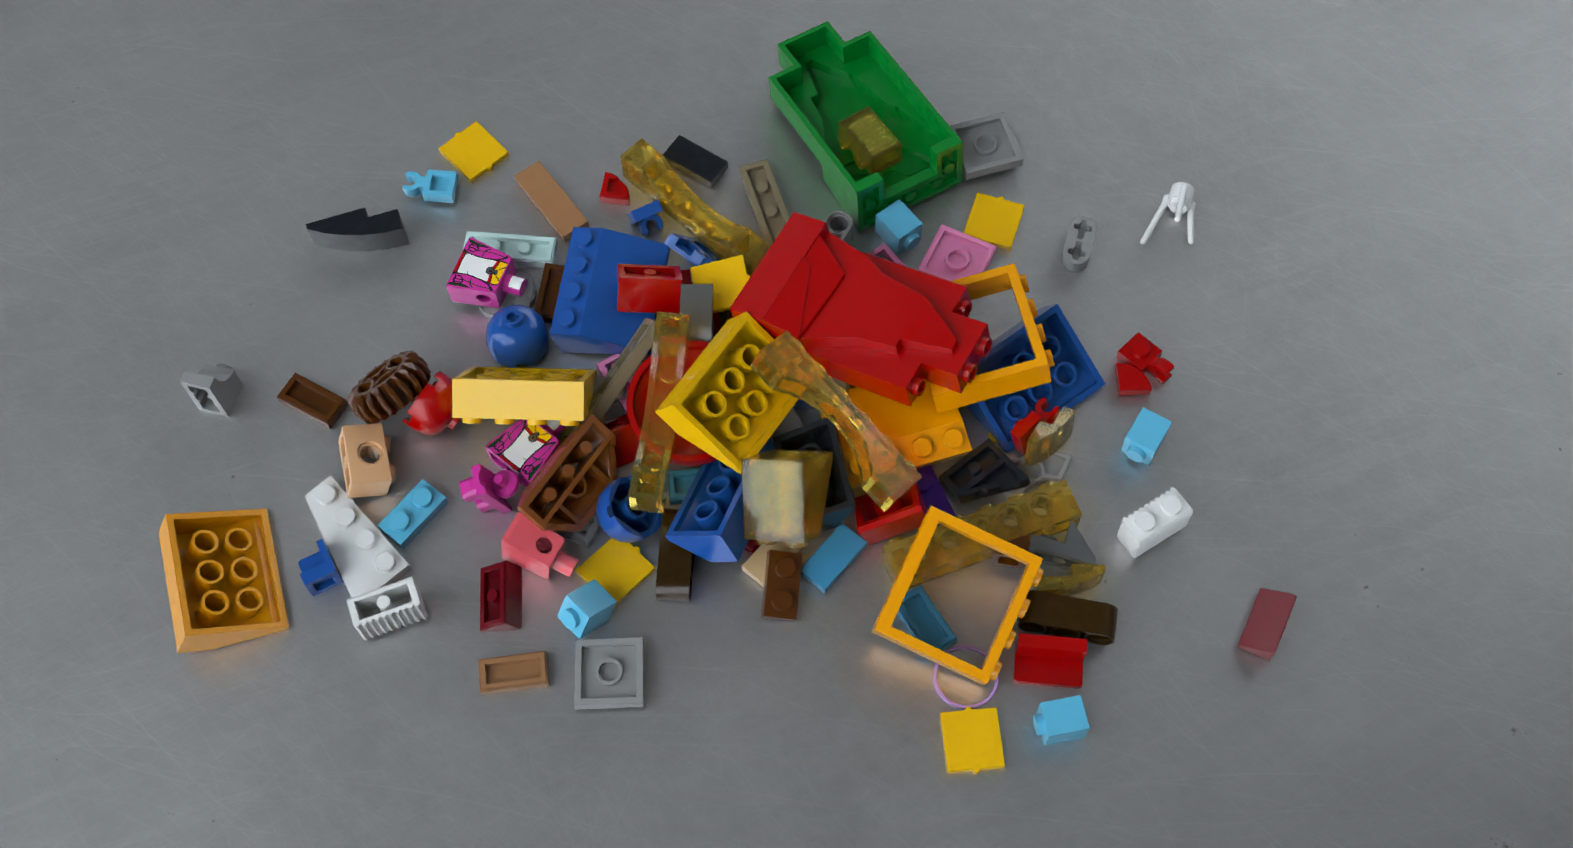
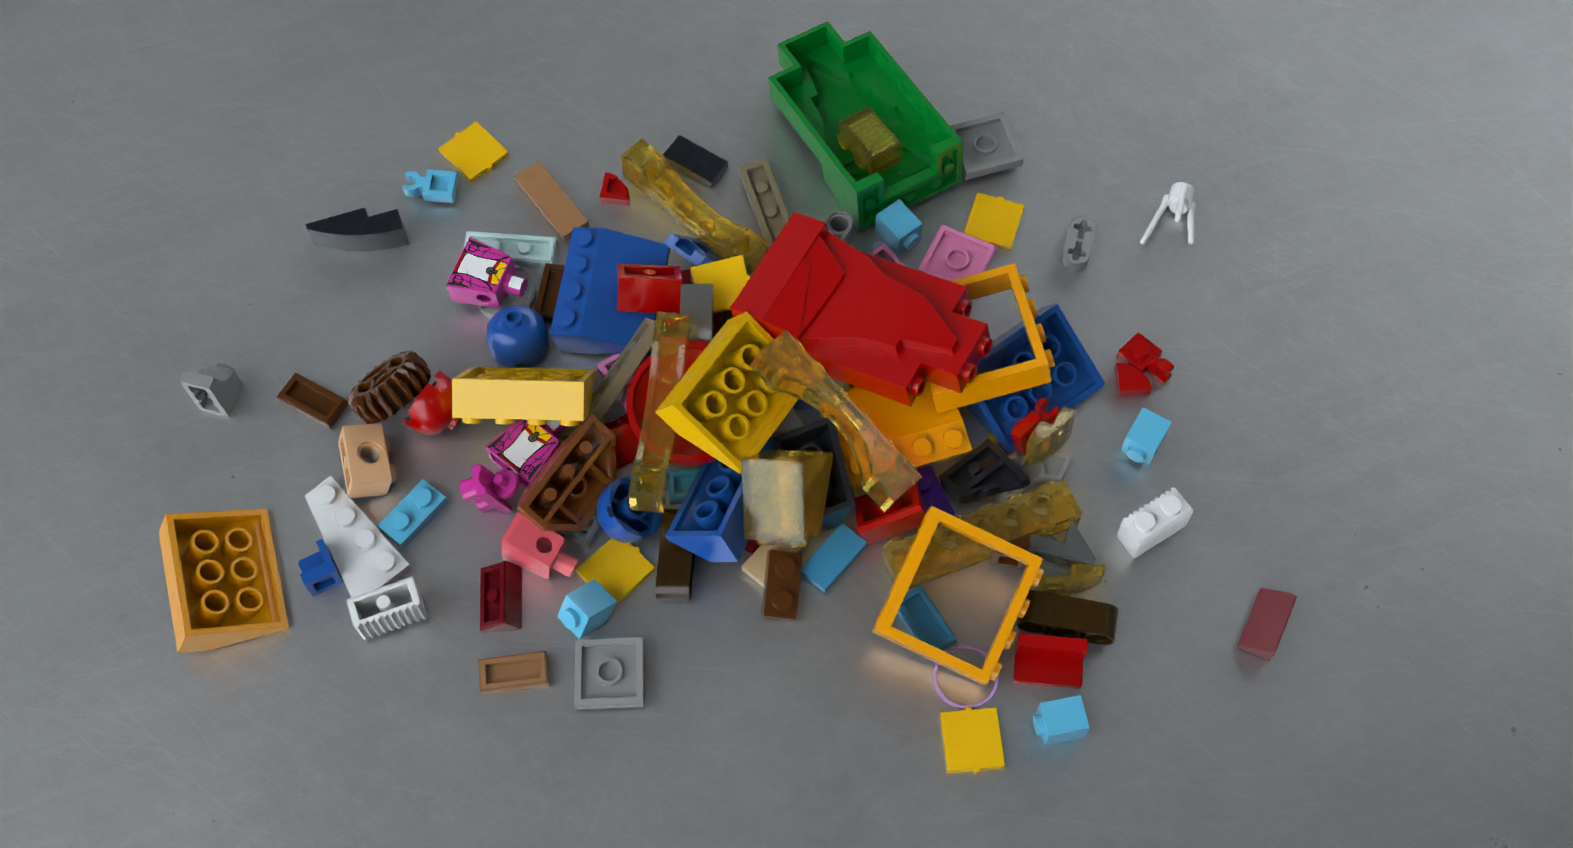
blue tile [626,199,663,236] -> none

